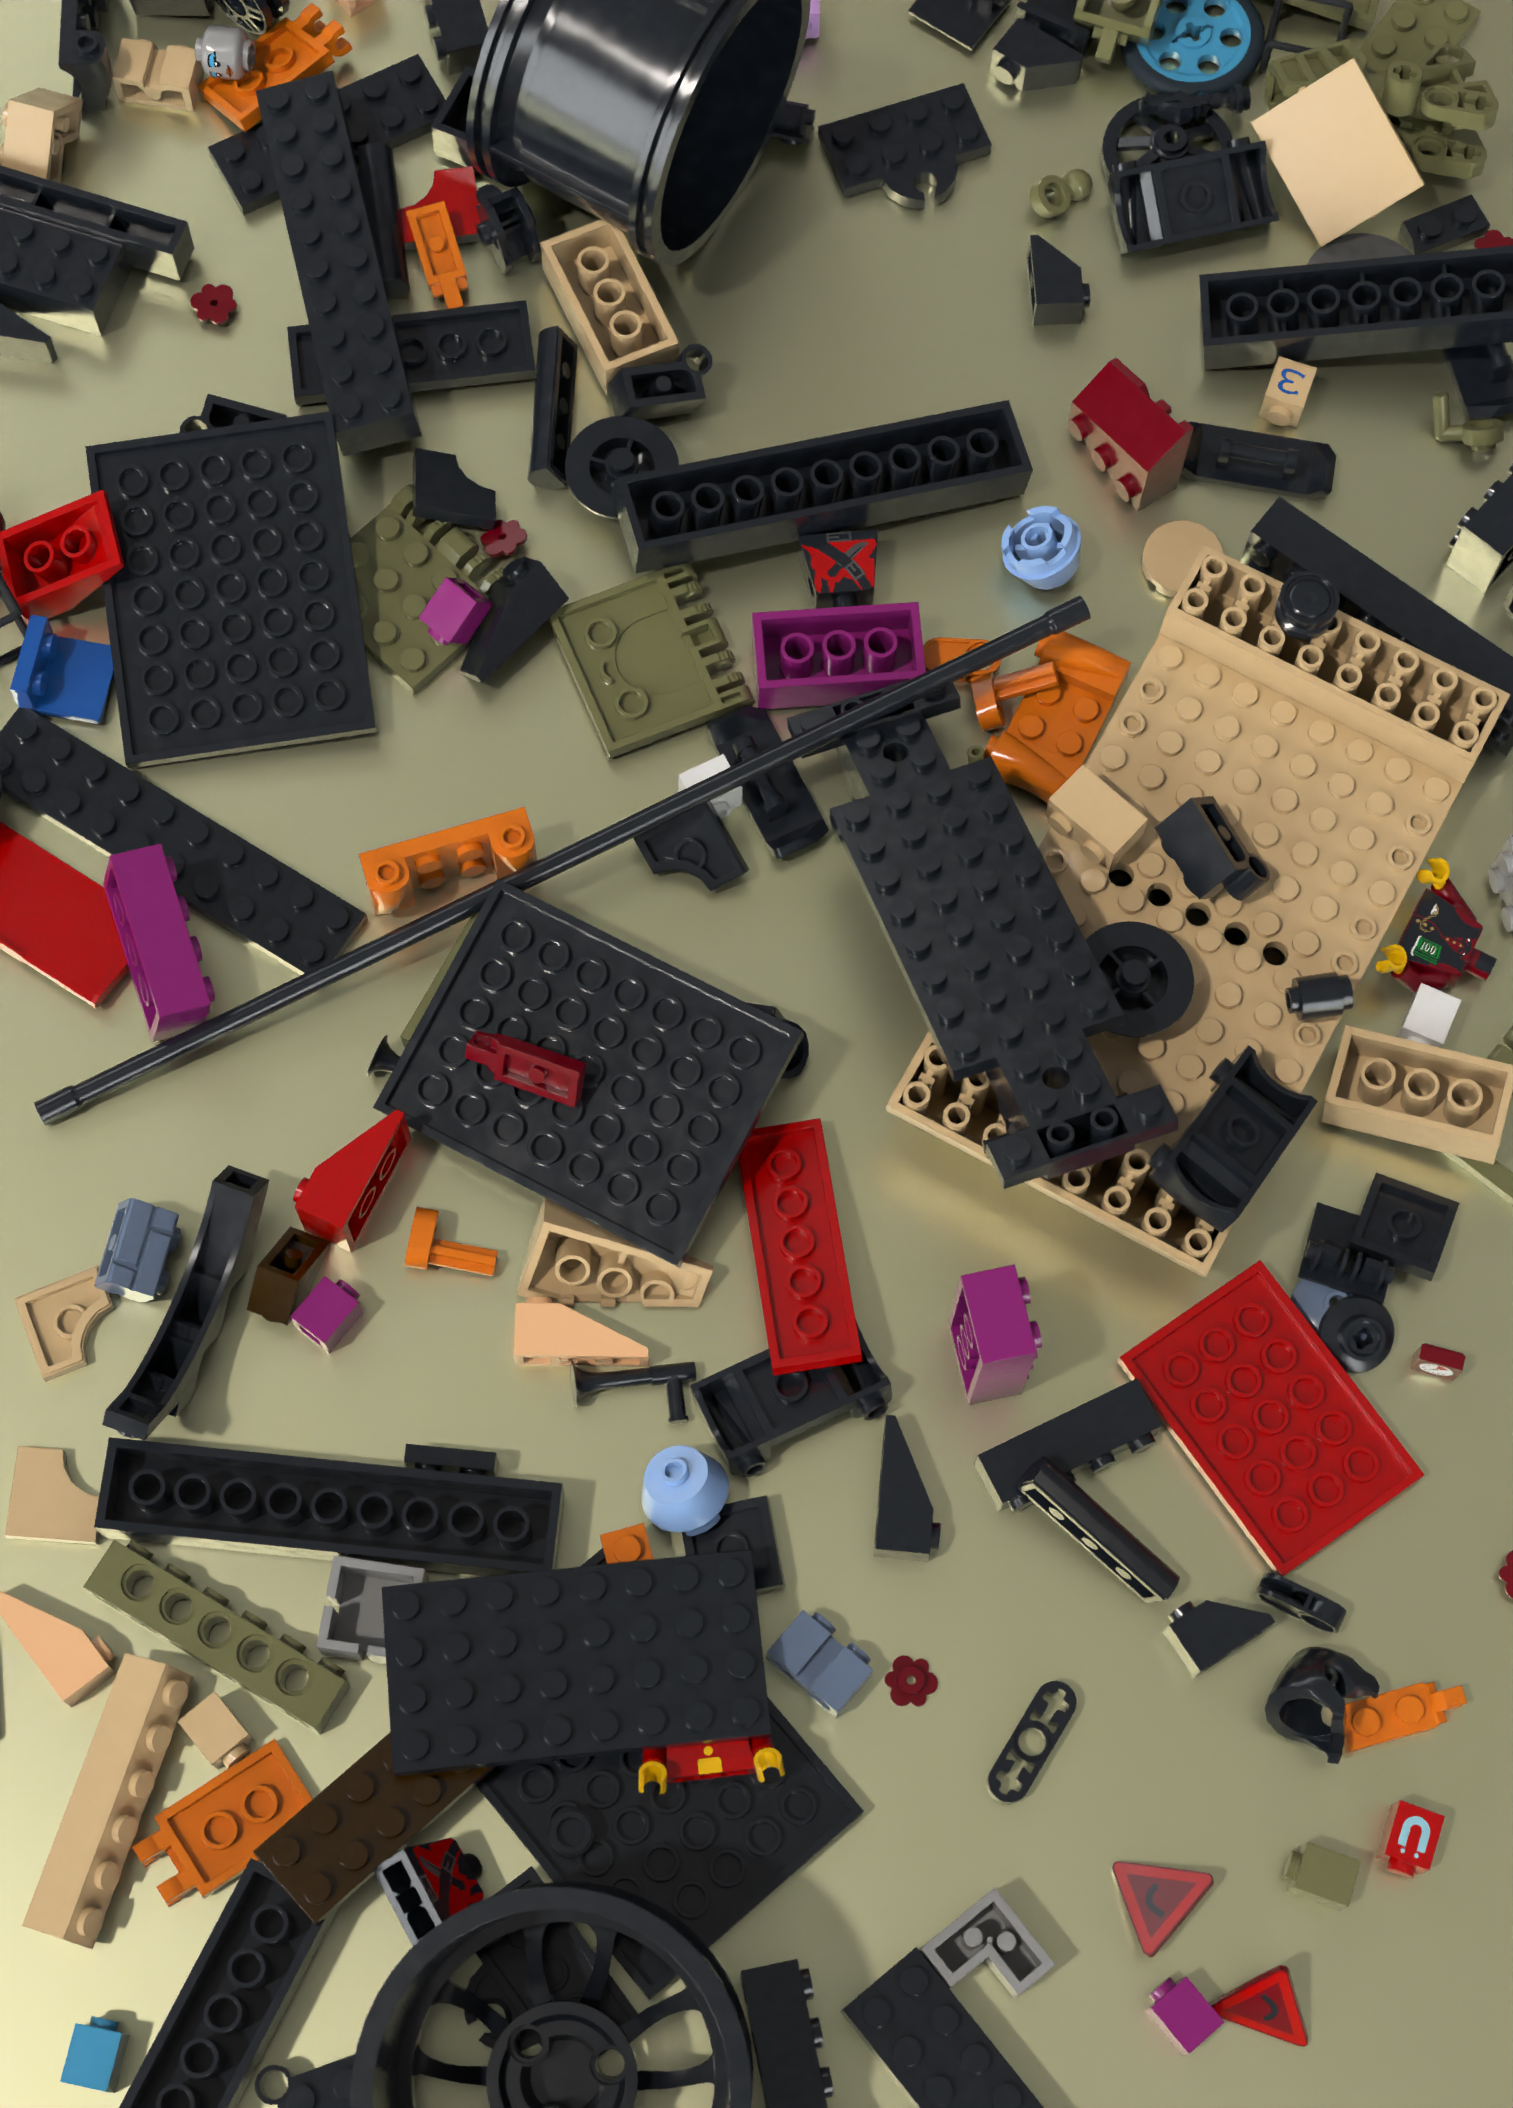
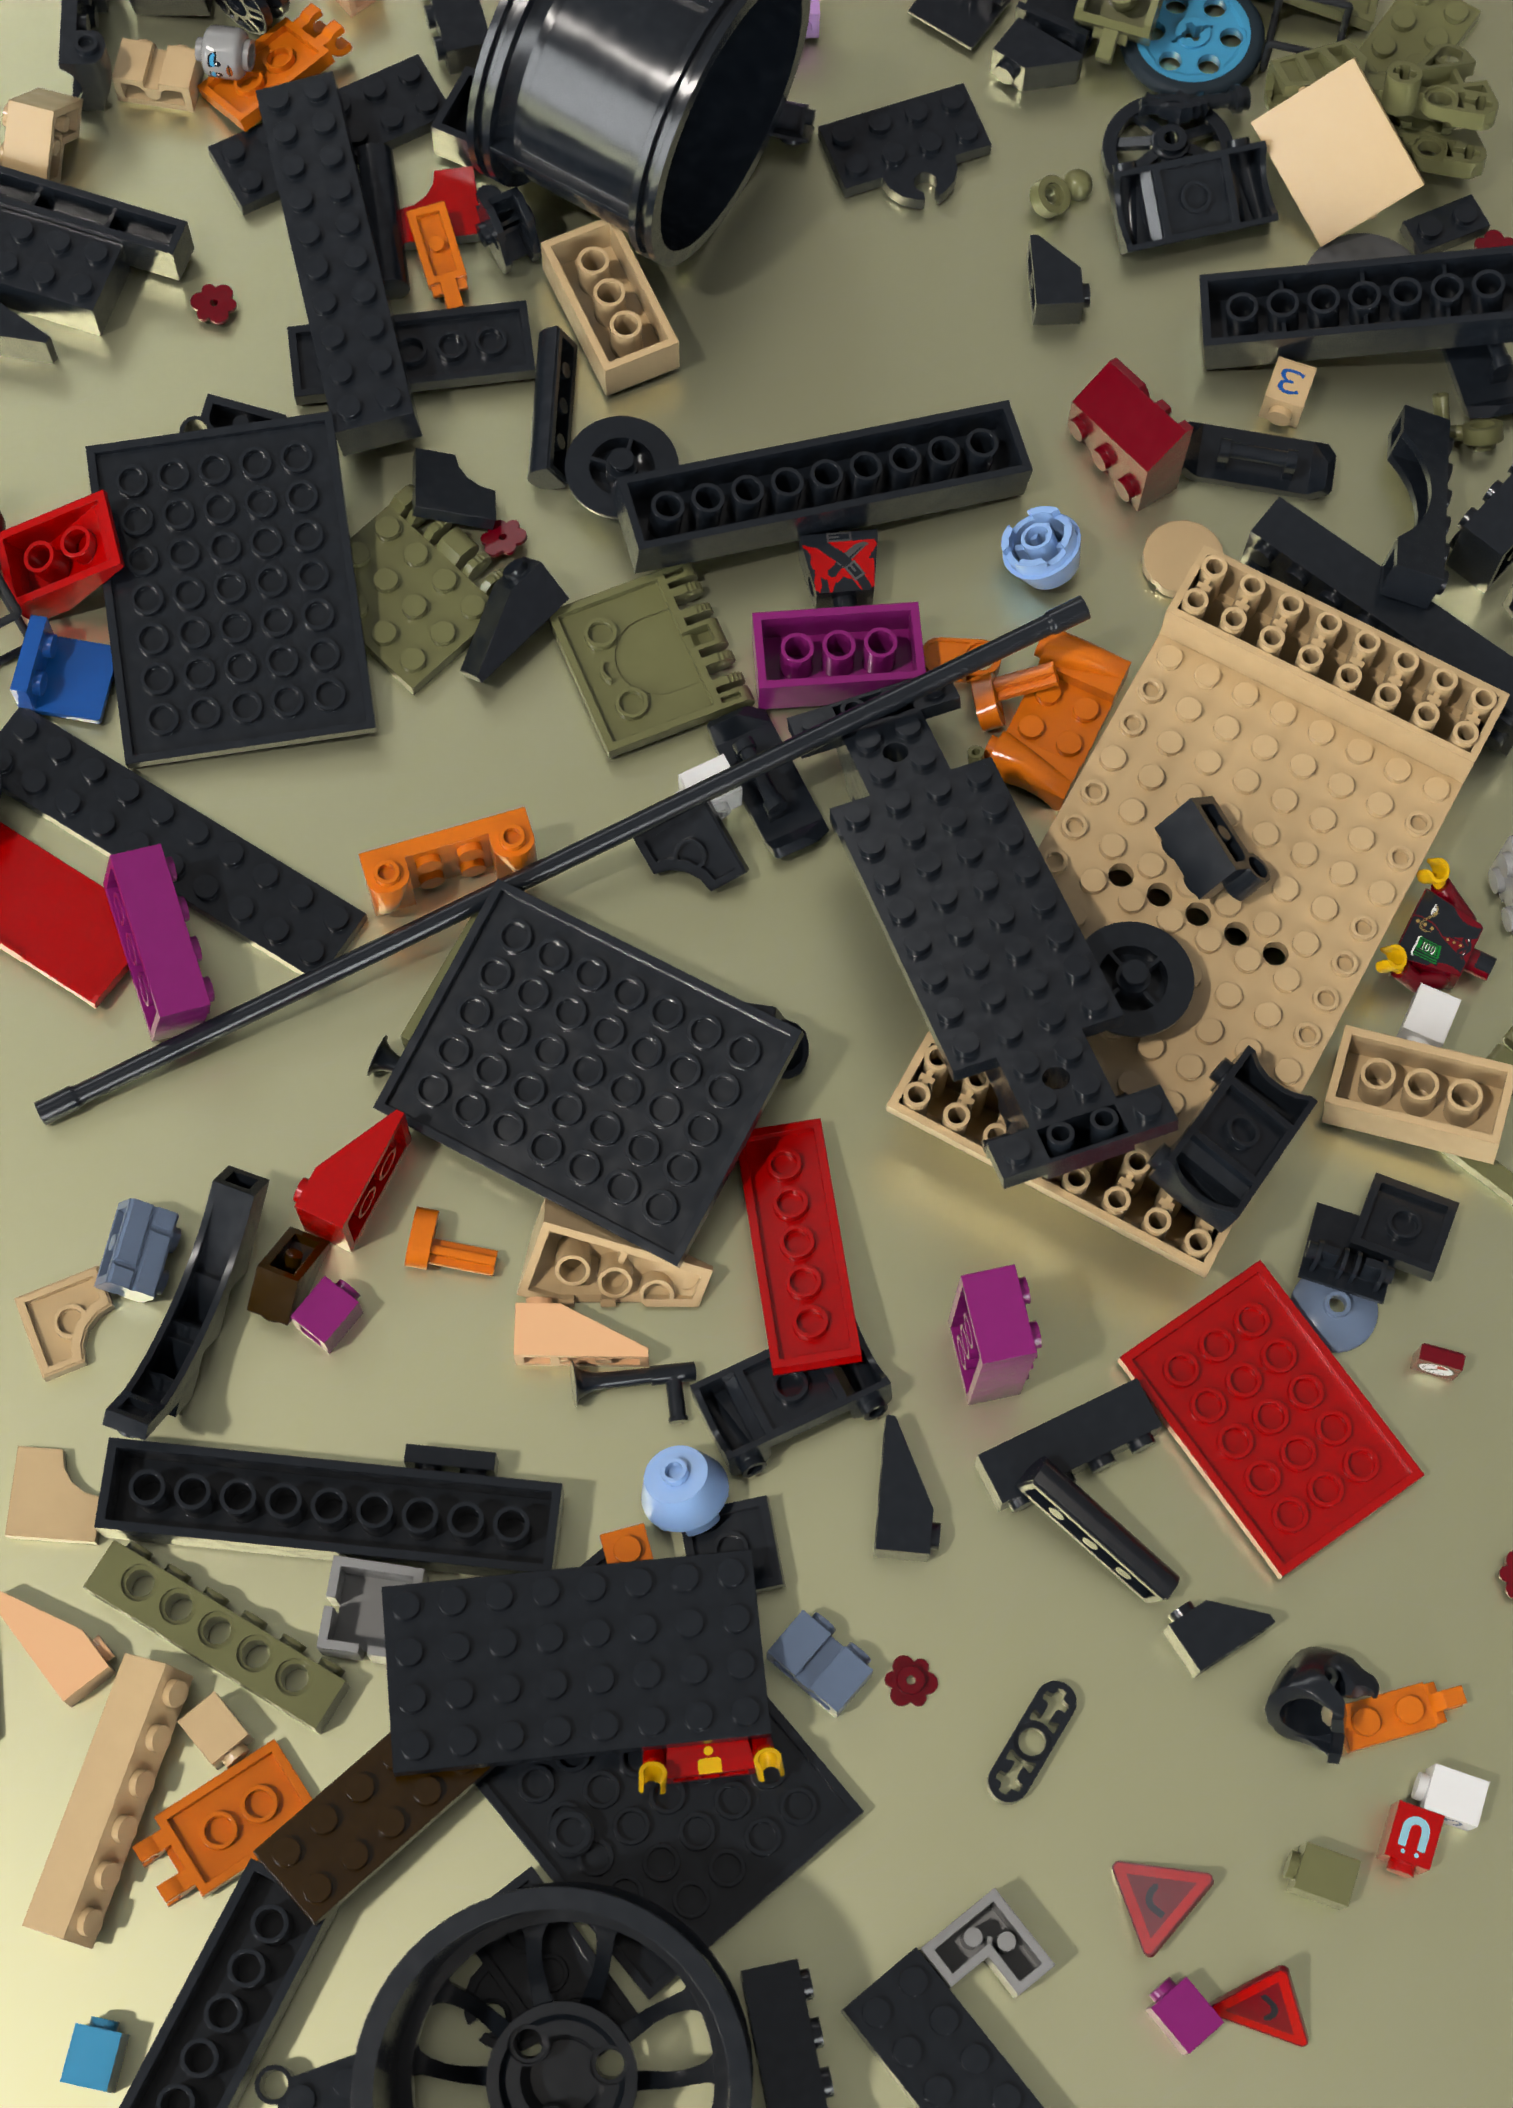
torso [374,1838,483,1946] -> none
magenta brick [419,577,493,645] -> none
dark red hinge [465,1030,586,1107] -> none
black hinge [608,344,713,420] -> none
tan brick [1045,764,1148,870] -> none
black piece [1255,1572,1347,1634] -> none
black wheel [1274,570,1340,640] -> none
black brick [1285,972,1353,1021] -> none
black piece [1318,1295,1395,1374] -> none
none -> black arch [1380,405,1454,609]
none -> white brick [1411,1763,1490,1832]

